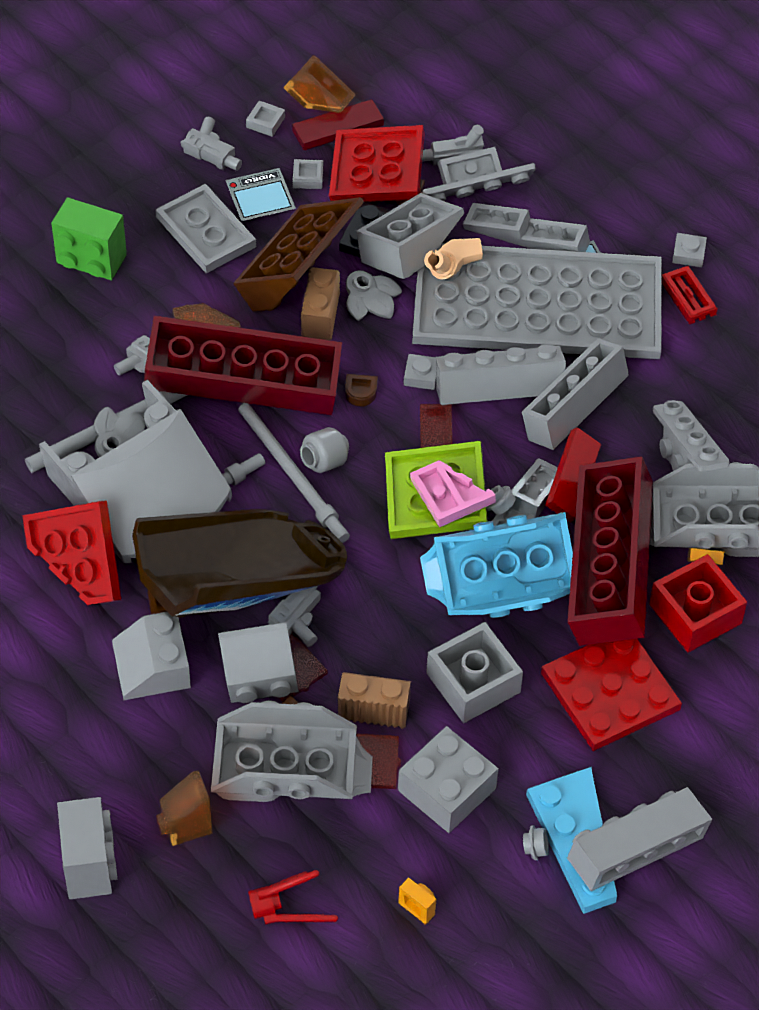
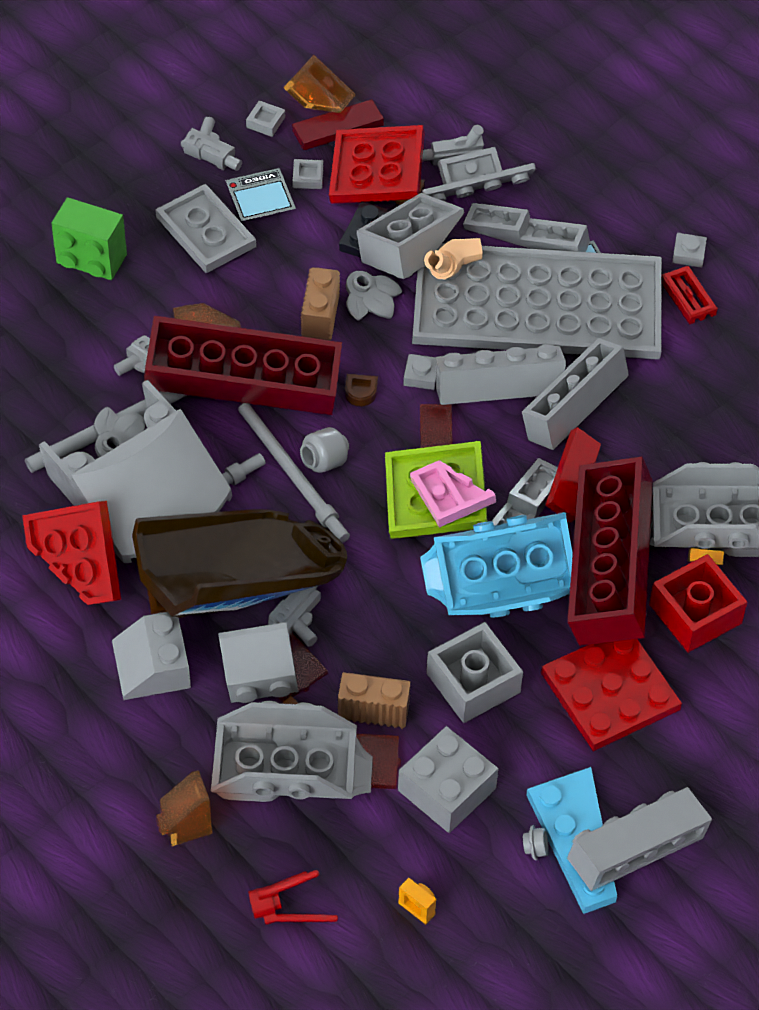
light grey brick [57,797,118,899] -> none
reddish brown slope [233,197,364,311] -> none
light grey plate [486,485,516,515] -> none
light grey bracket [653,400,729,472] -> none

